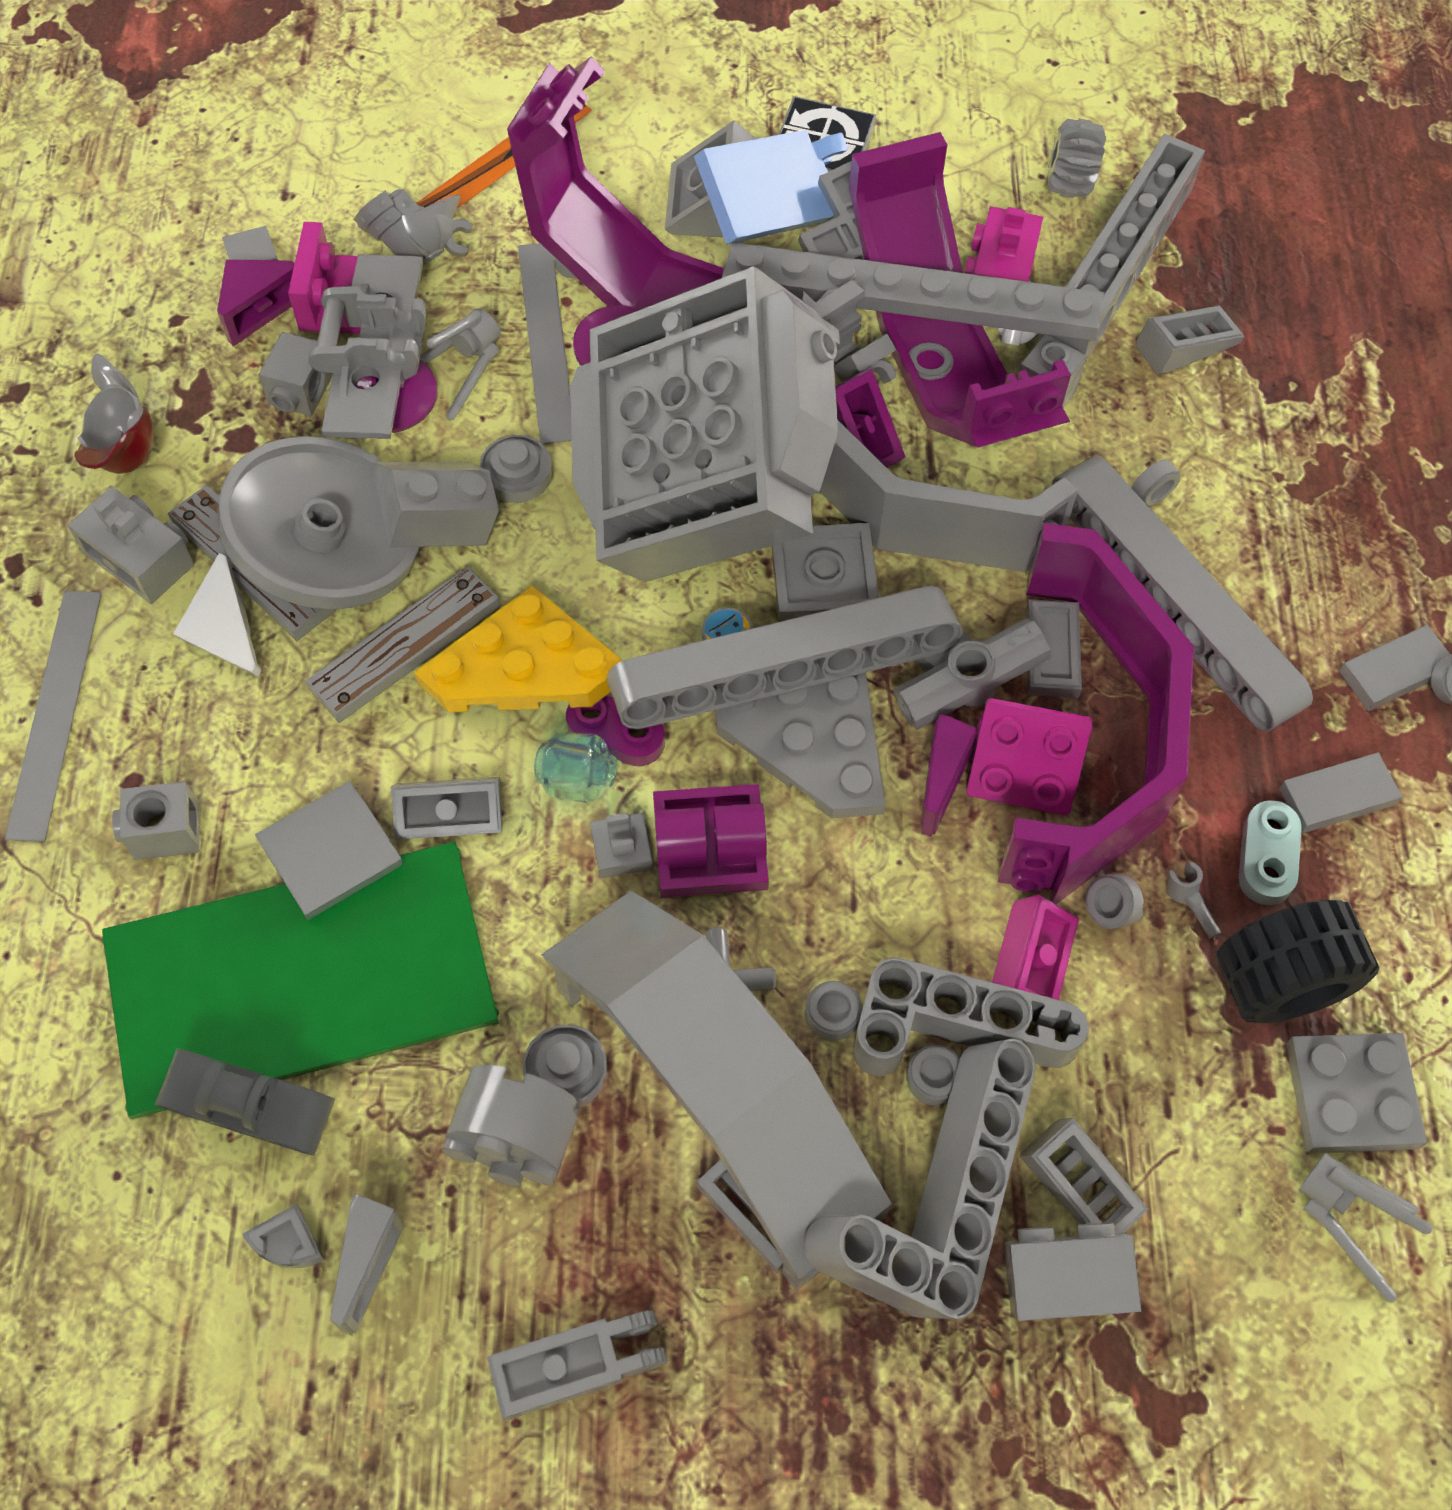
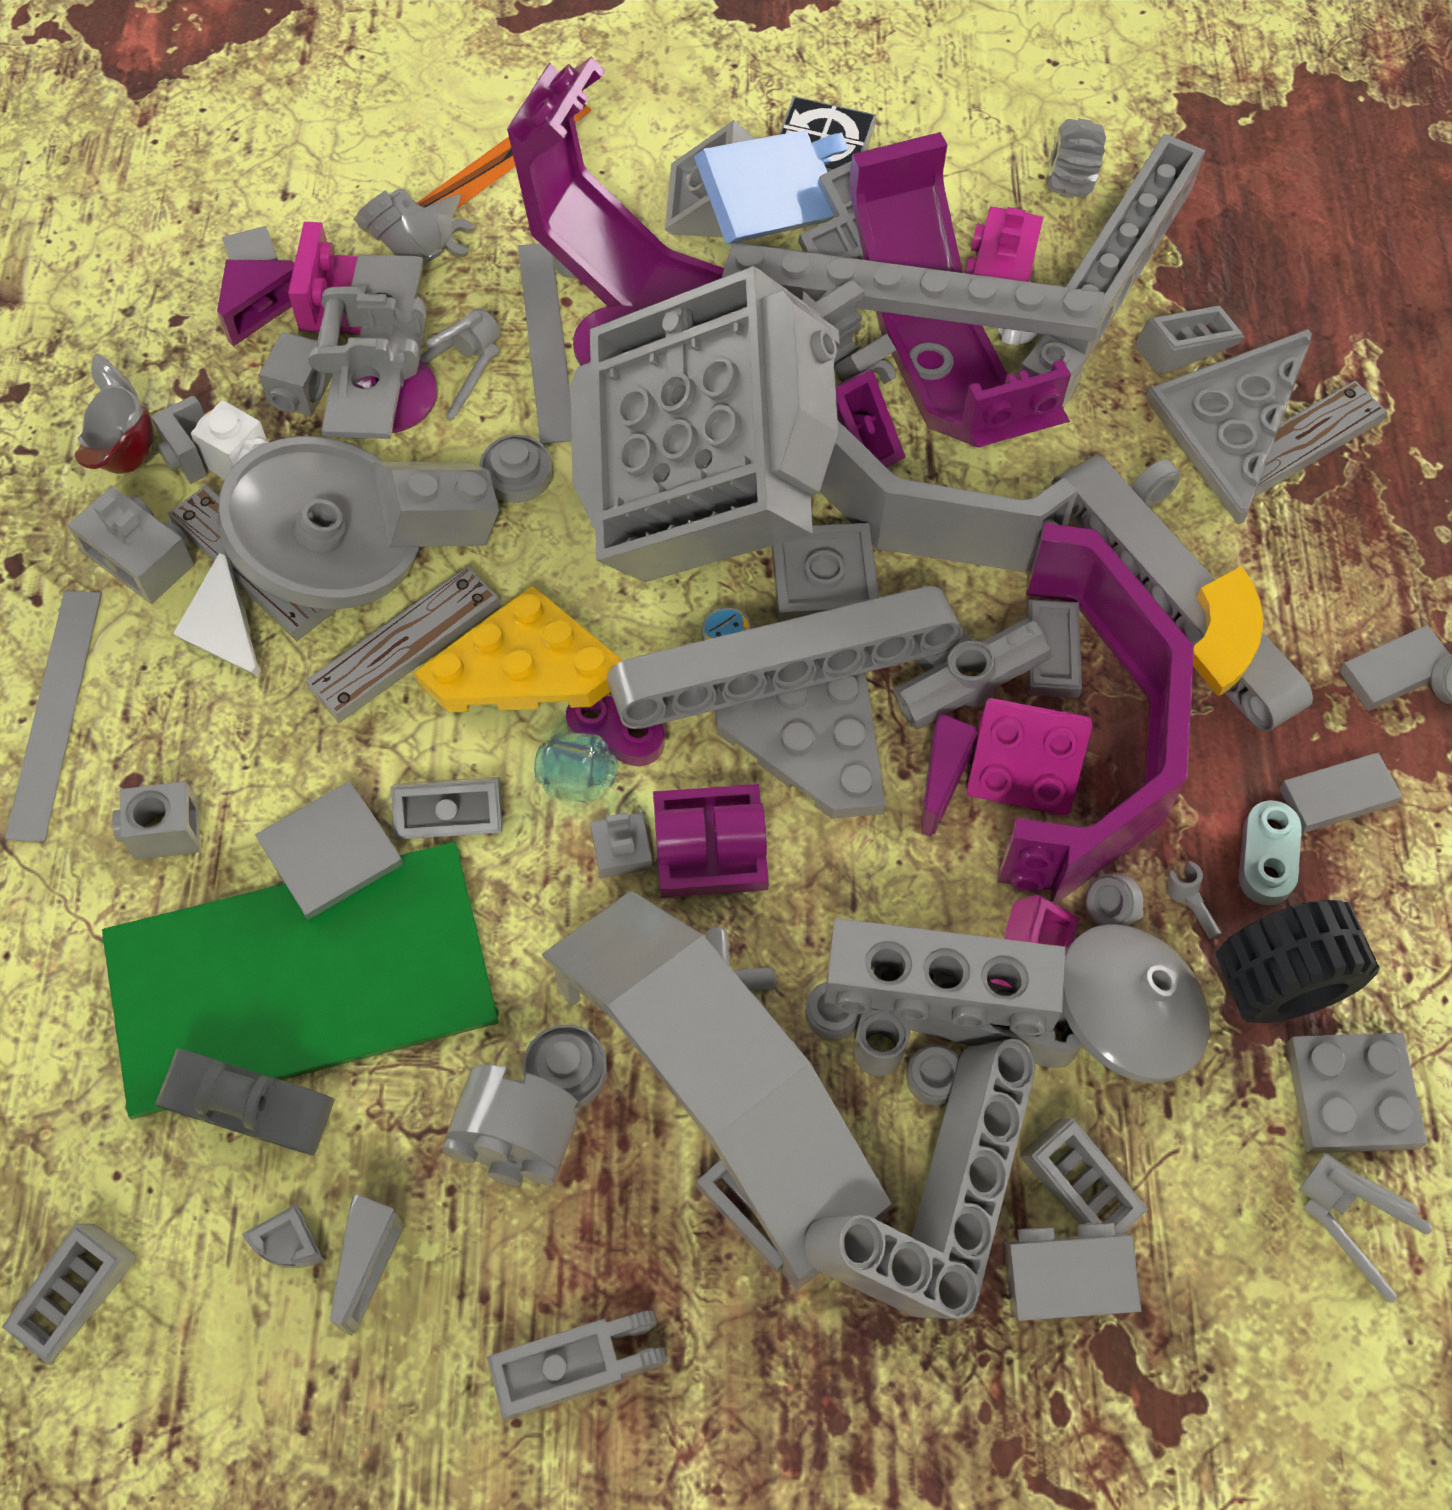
none -> light grey slope [2,1224,137,1363]
none -> light grey bracket [151,396,207,484]
none -> white brick [191,400,269,479]
none -> light grey brick [824,918,1065,1036]
none -> light grey dish [1062,924,1210,1083]
none -> light grey tile [1146,329,1312,524]
none -> yellow tile [1193,566,1263,696]
none -> light grey tile [1253,381,1387,498]

